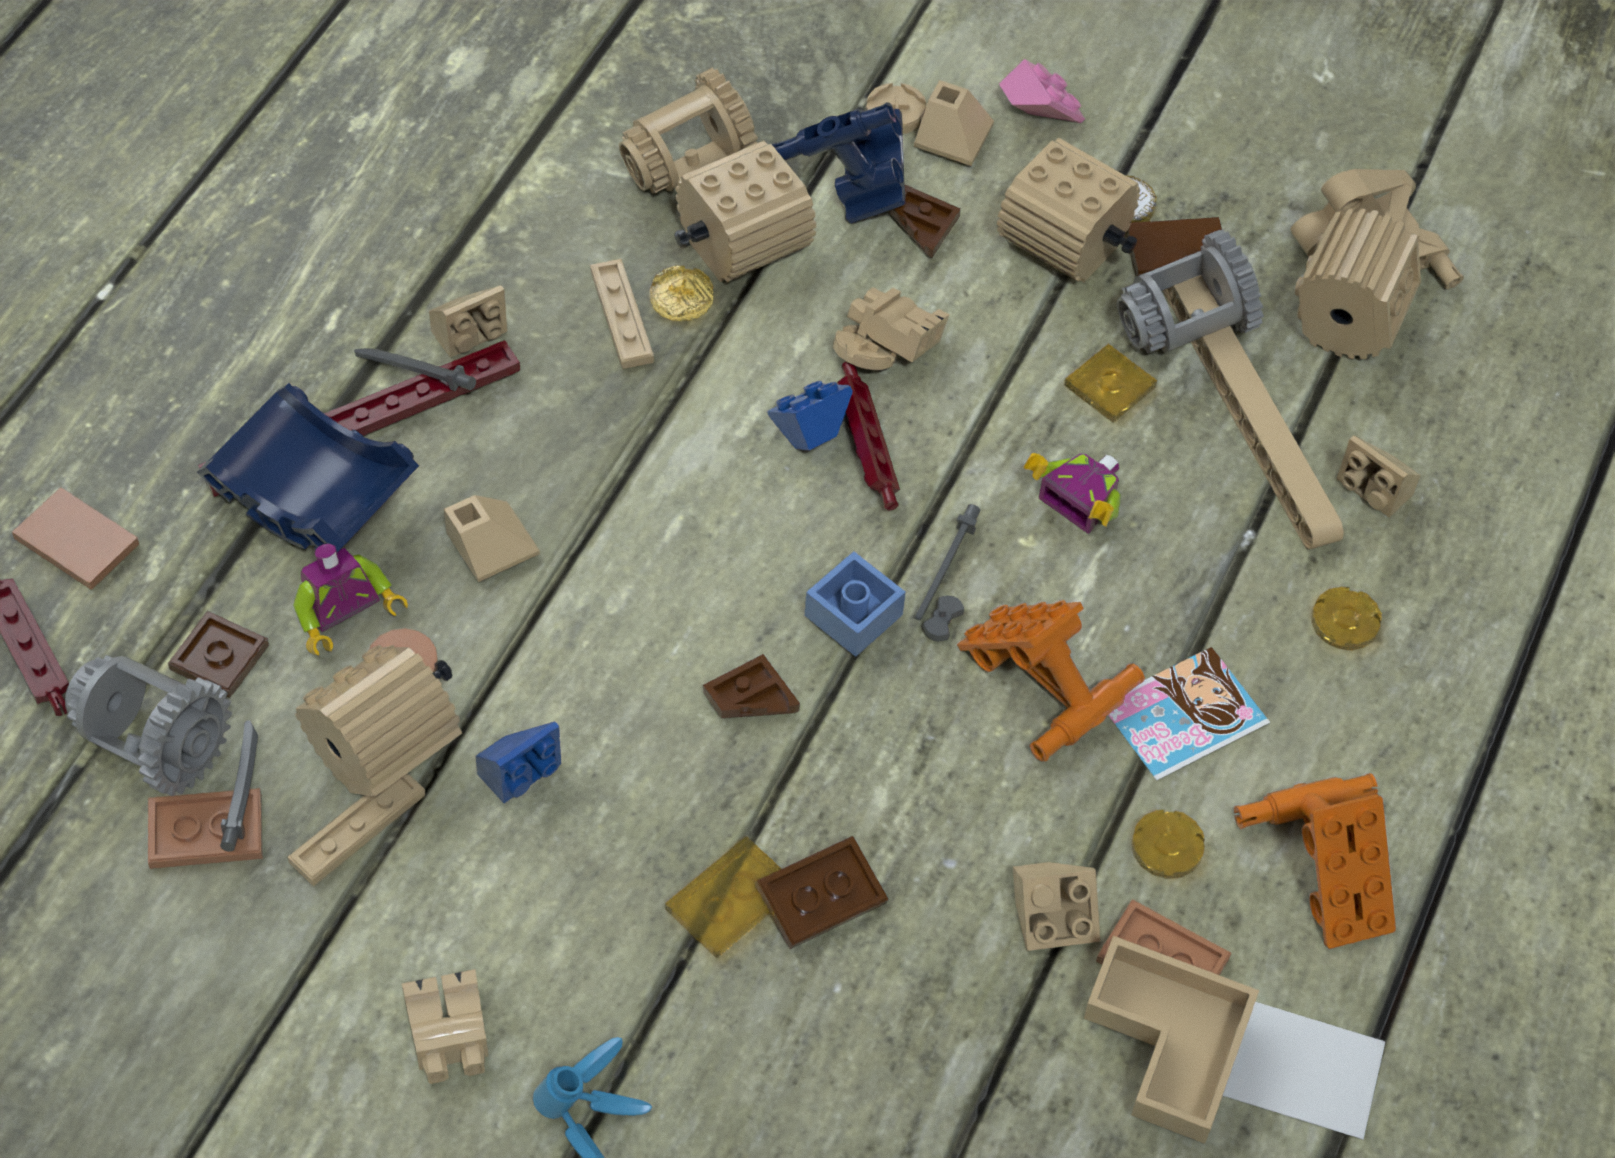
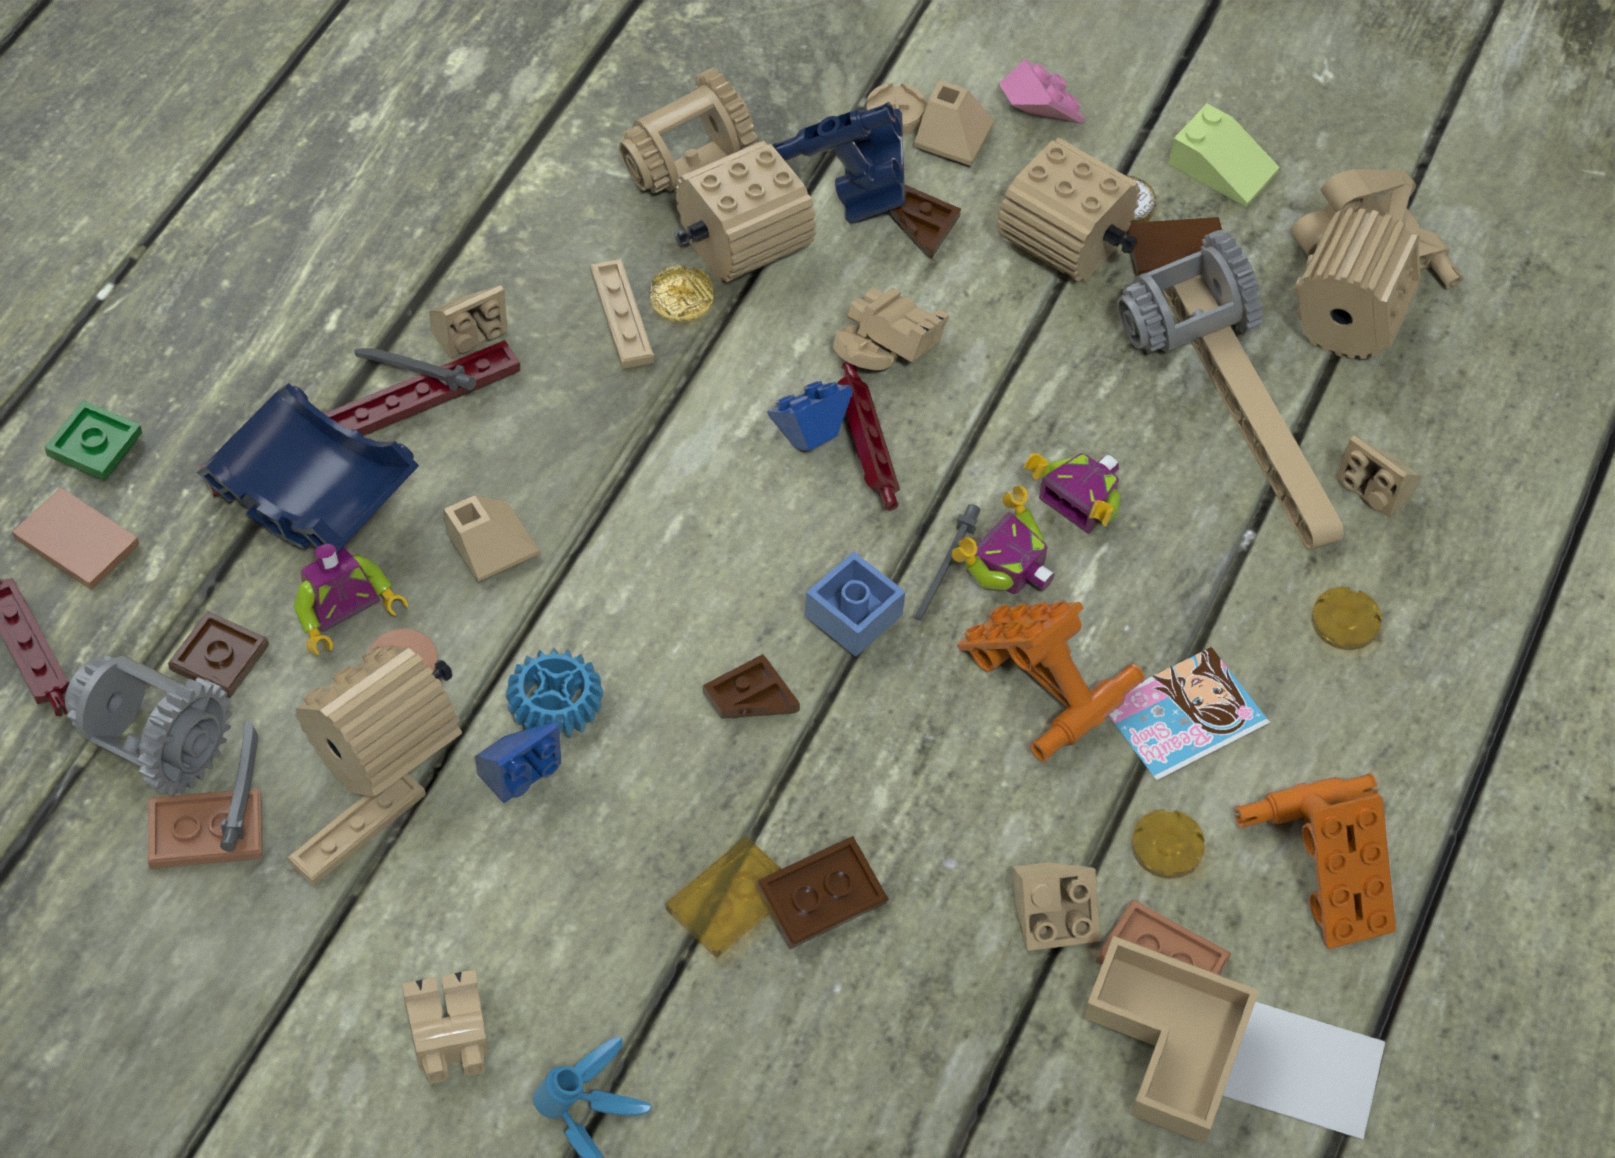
dark grey piece [923,595,964,642] -> none
clear yellow tile [1064,343,1158,423] -> none
none -> green plate [44,400,142,481]
none -> dark azure gear [506,648,603,738]
none -> torso [952,485,1055,594]
none -> yellowish green slope [1168,103,1280,207]

